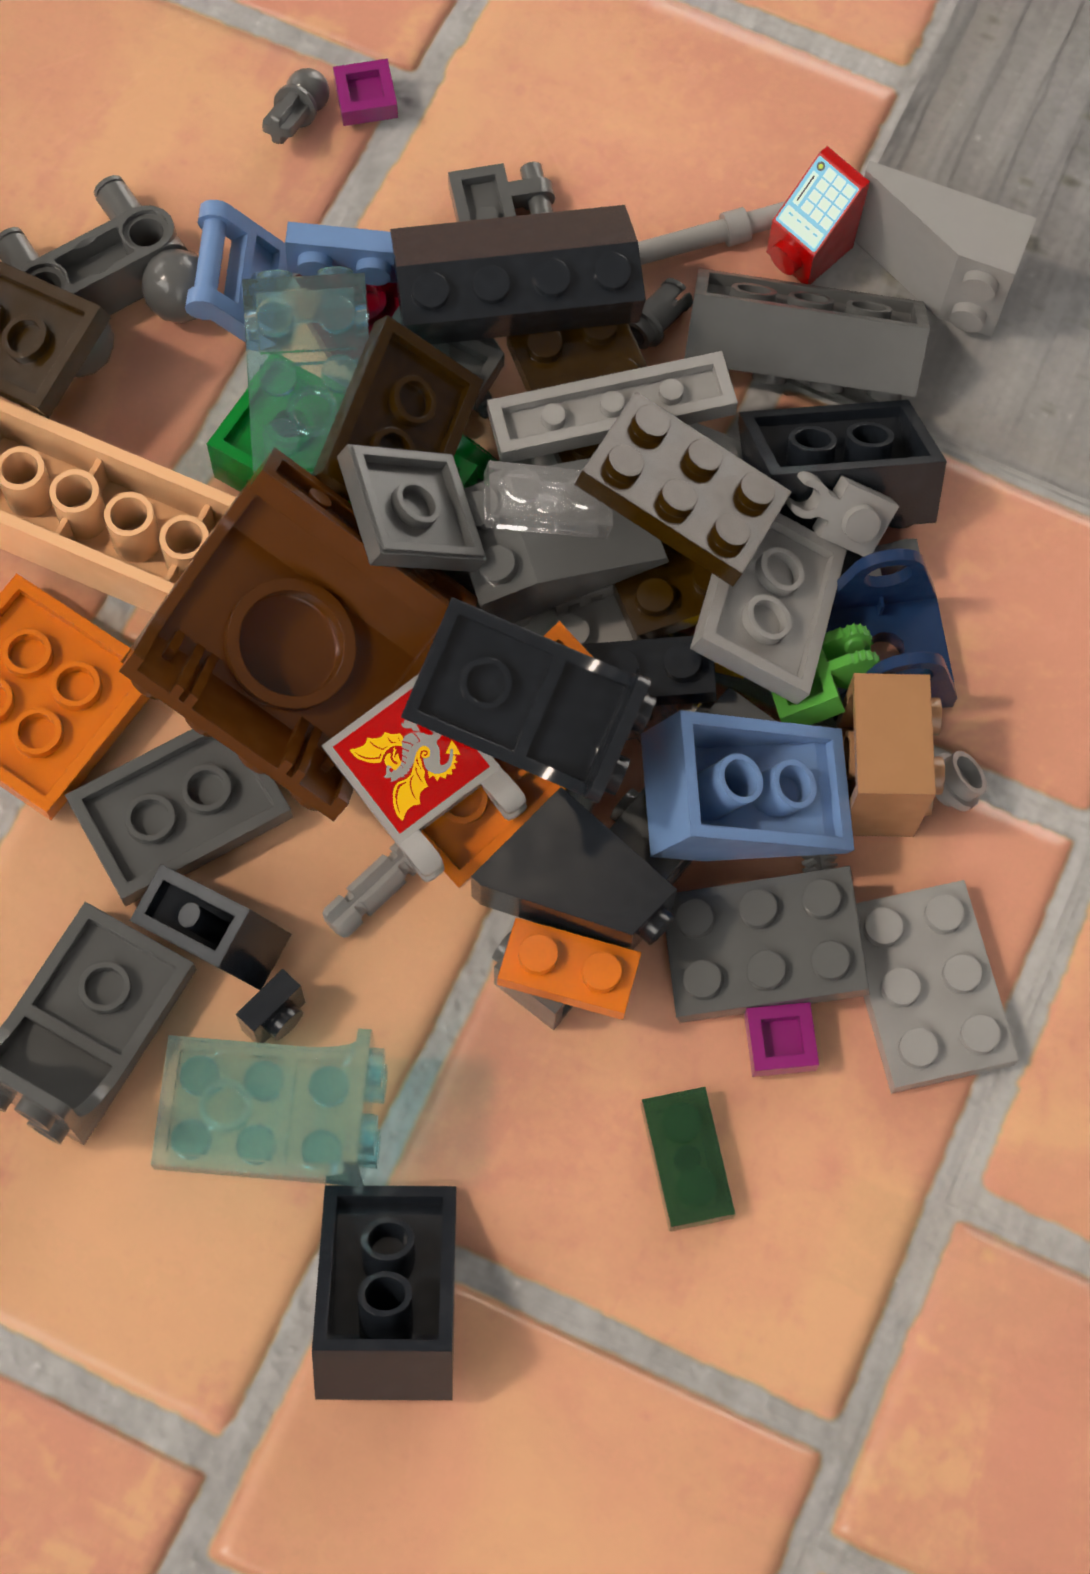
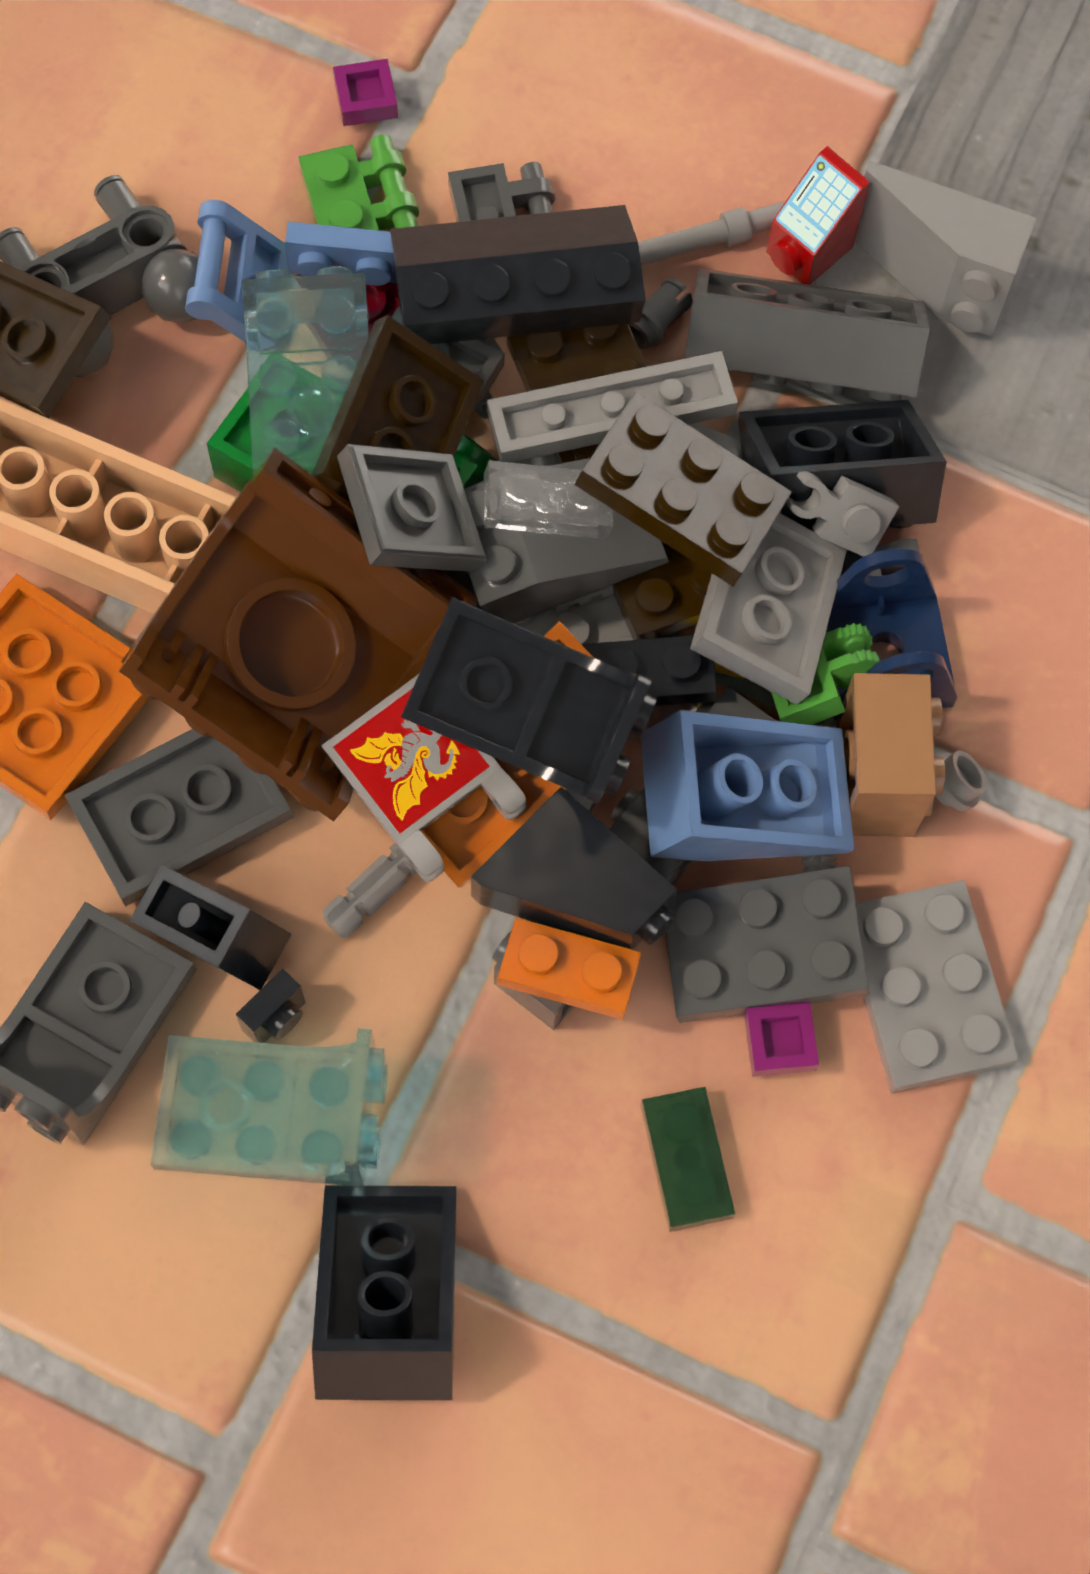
dark grey axle [262,68,330,144] -> none
none -> bright green plate [298,134,420,231]

